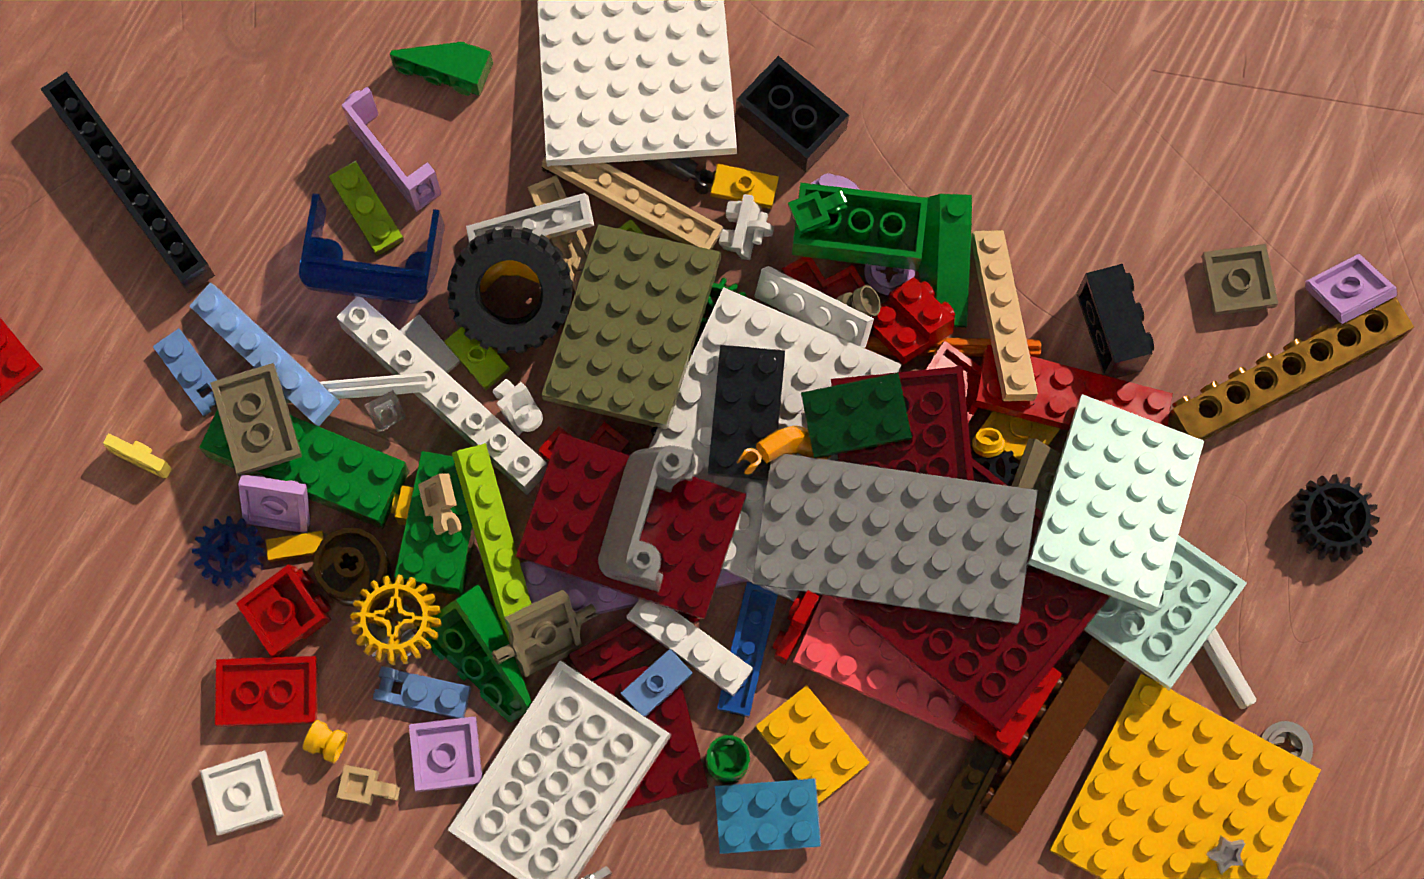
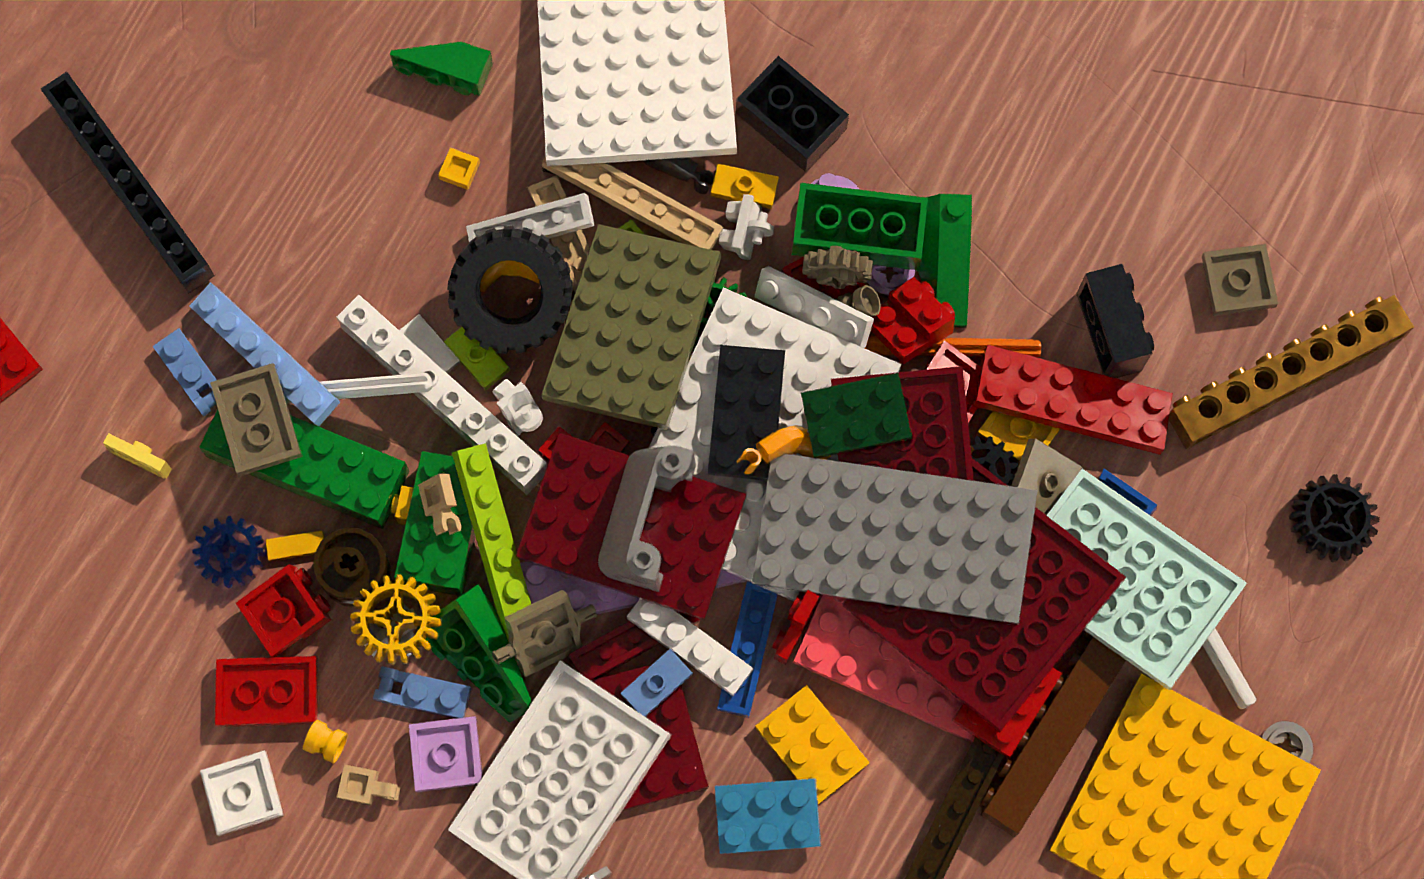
lavender plate [238,474,310,533] -> none
clear blue windscreen [299,193,445,304] -> none
lime plate [329,161,404,256] -> none
lavender panel [342,87,441,212] -> none
clear plate [364,390,406,432] -> none
green wheel [707,735,750,784] -> none
green plate [788,191,848,235] -> none
tan plate [971,231,1038,401] -> none
yellow plate [972,428,1005,458] -> none
light aqua plate [1028,394,1204,612] -> none
light grey piece [1206,835,1245,874] -> none
lavender plate [1305,254,1397,324] -> none
none -> yellow plate [438,148,480,190]
none -> dark tan gear [803,246,873,289]

